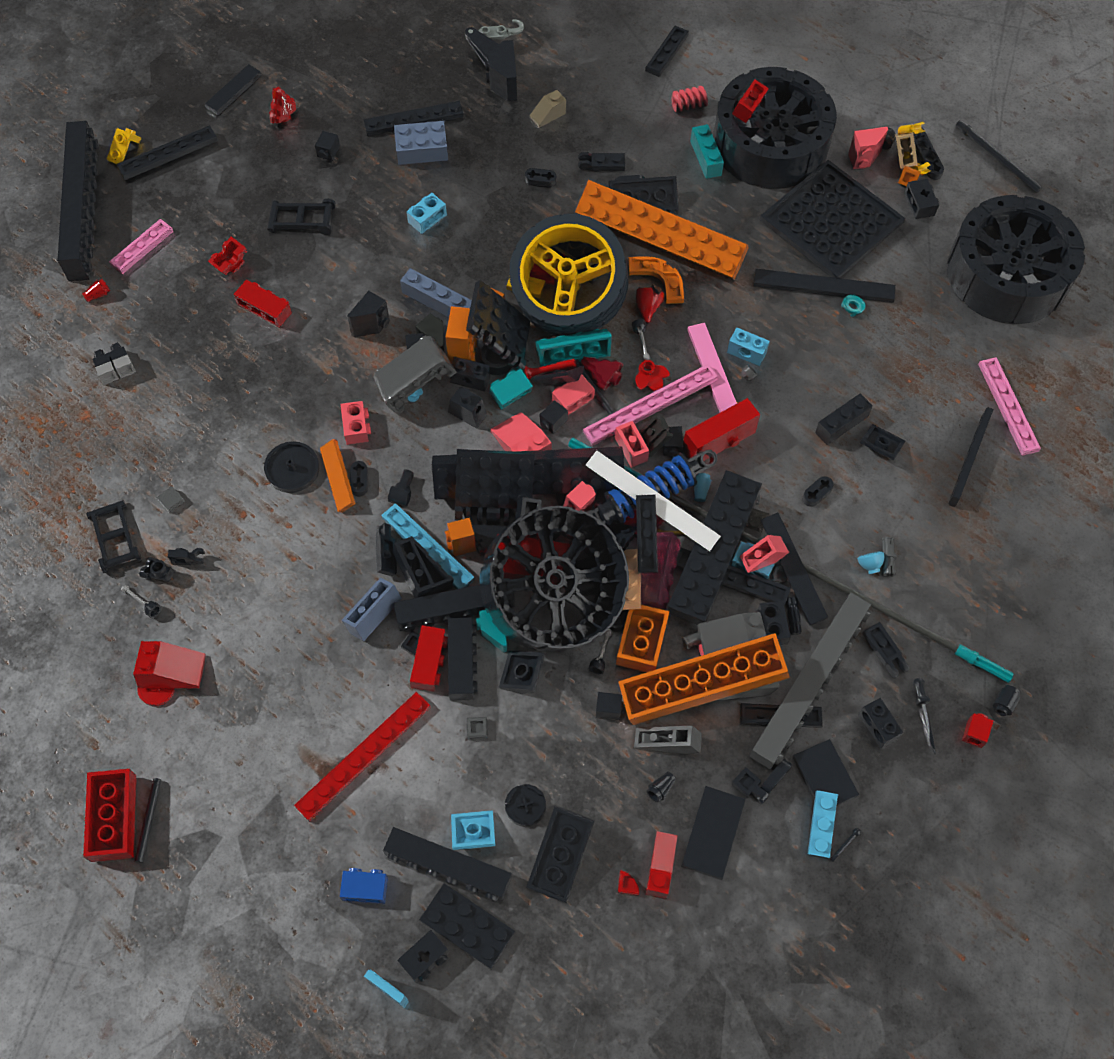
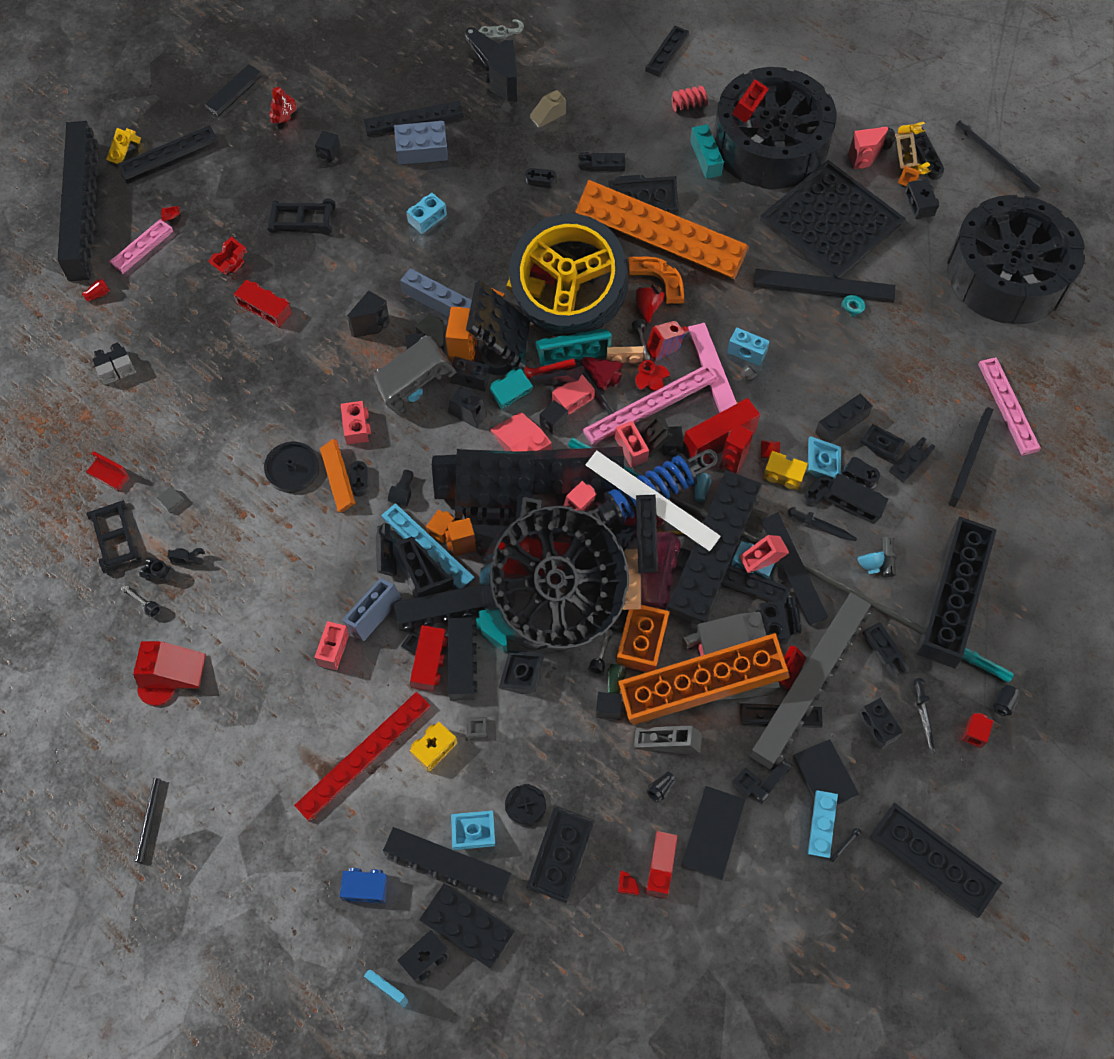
red brick [83,768,136,862] -> none
none -> red panel [86,451,129,492]
none -> red tile [161,206,180,221]
none -> coral brick [314,621,349,671]
none -> yellow brick [409,721,458,772]
none -> orange brick [426,509,455,544]
none -> light nougat plate [606,346,644,364]
none -> clear green cone [607,664,627,694]
none -> red torso [646,321,690,361]
none -> red brick [719,424,754,474]
none -> red slope [761,440,780,458]
none -> yellow brick [763,451,808,490]
none -> red plate [778,646,807,691]
none -> black sword [788,507,857,541]
none -> medium azure slope [808,436,841,479]
none -> black brick [823,473,889,524]
none -> black piece [842,457,880,490]
none -> black plate [869,803,1002,918]
none -> black hinge [889,437,936,483]
none -> black brick [916,516,997,669]

